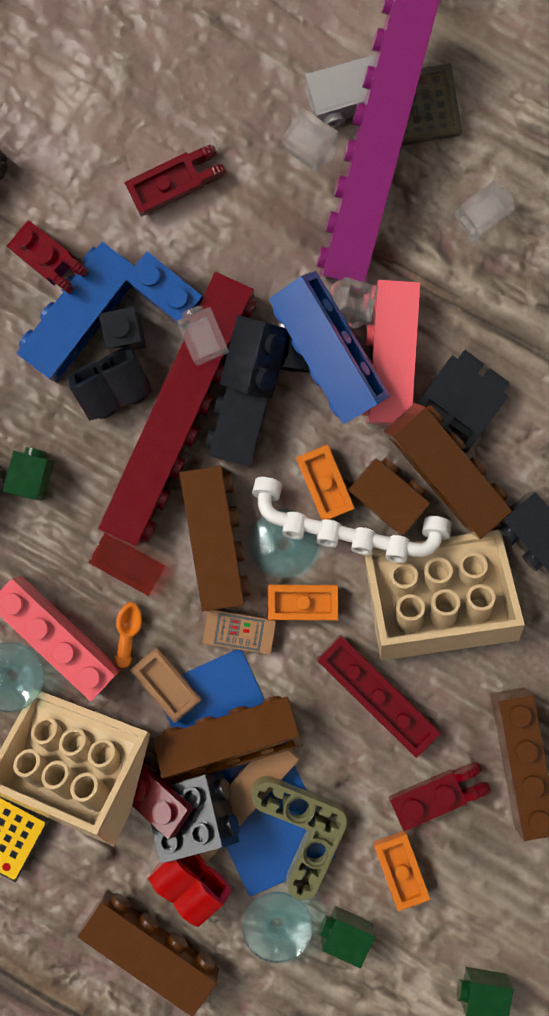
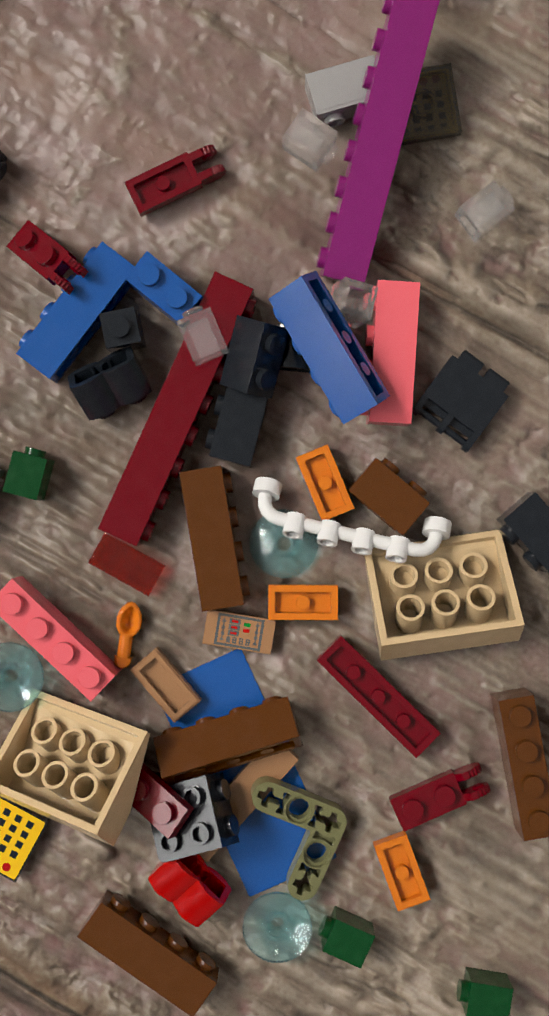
reddish brown brick [383,403,512,539] -> none

